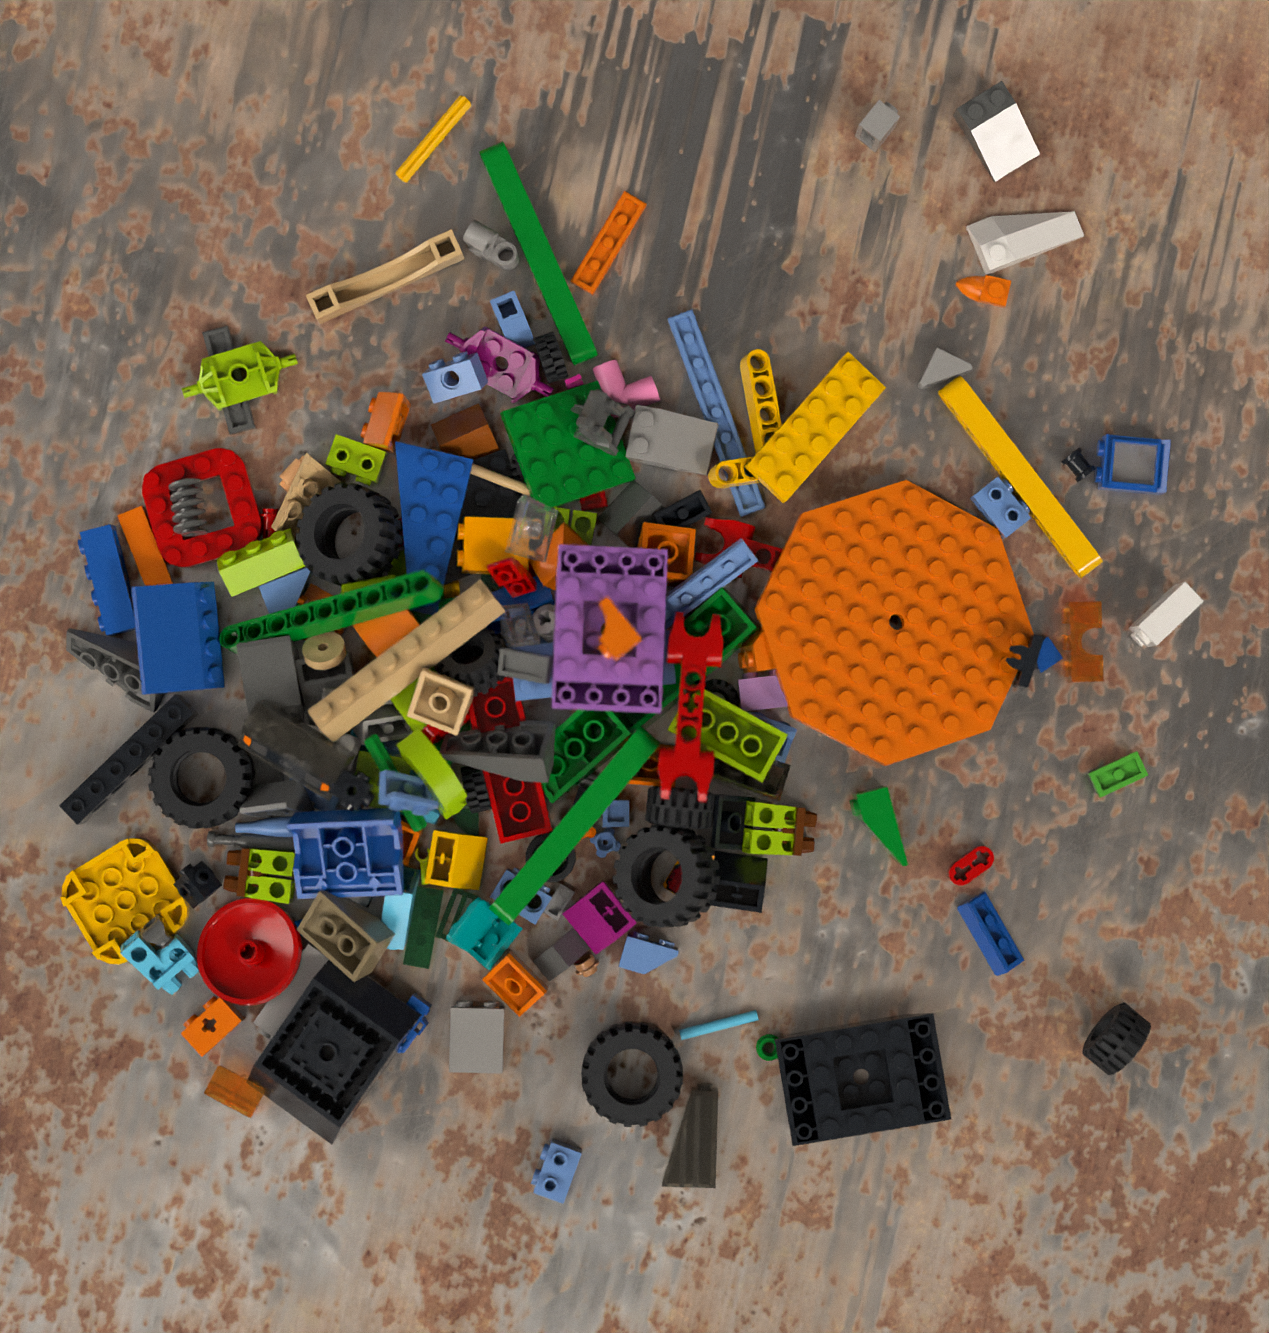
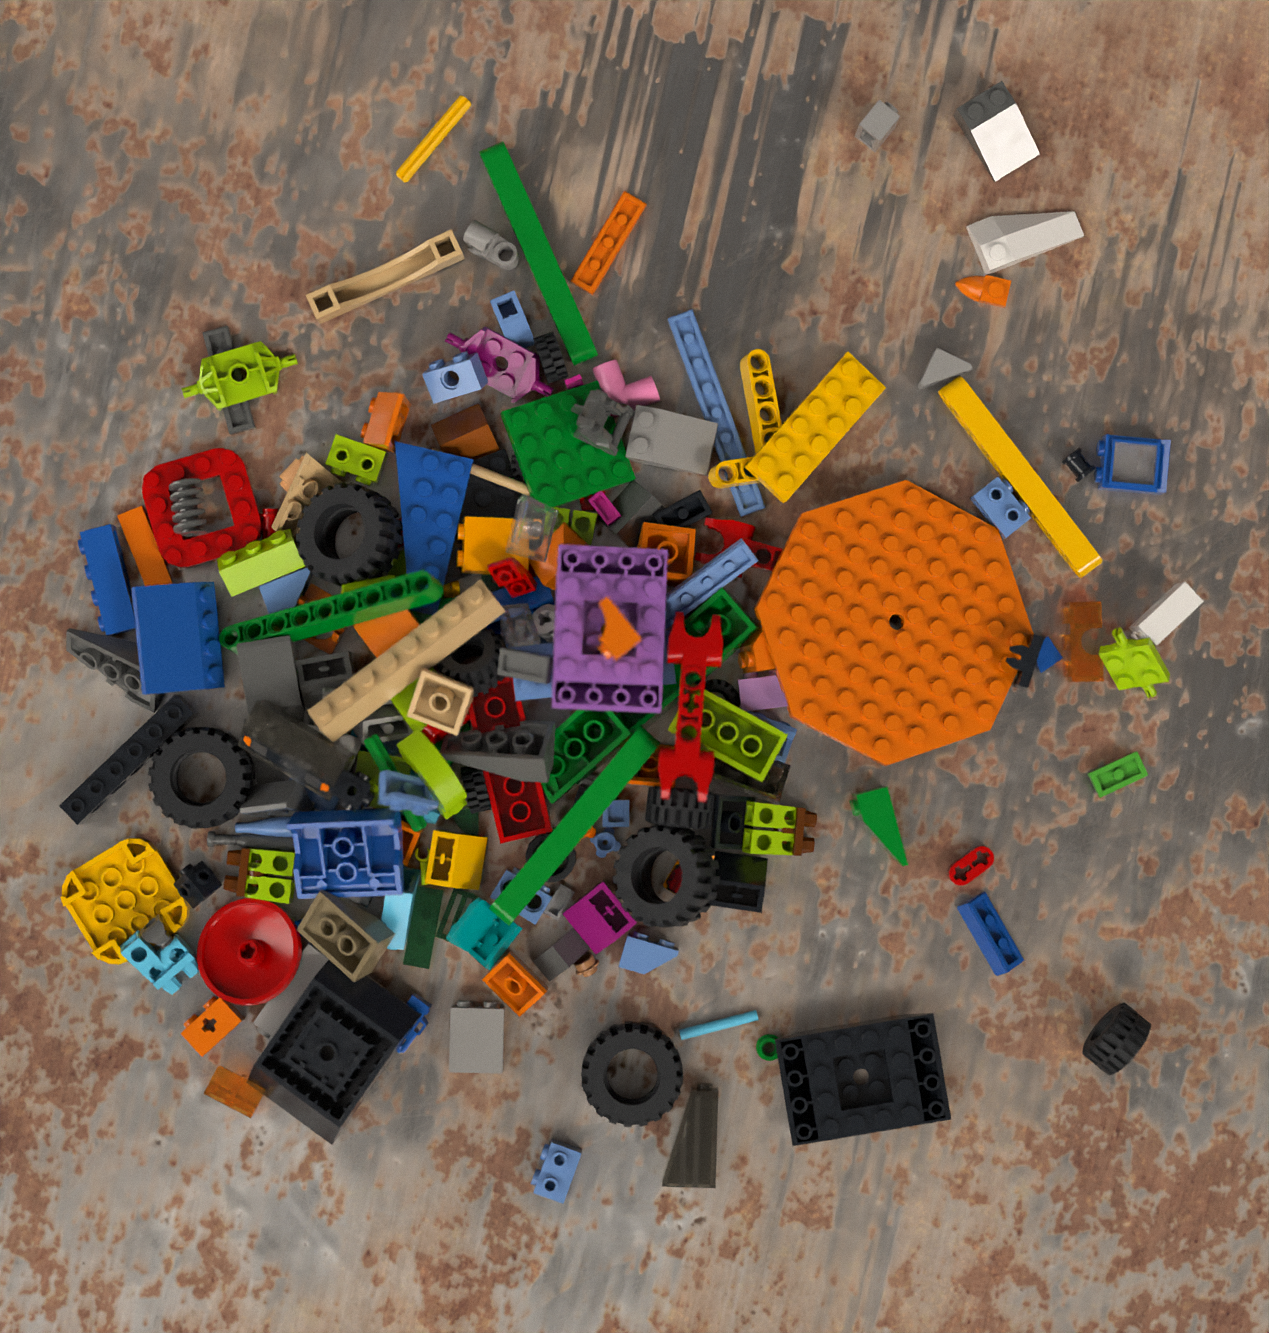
tan piece [302,632,347,670] -> none
none -> dark pink piece [588,491,621,526]
none -> lime plate [1098,627,1170,698]

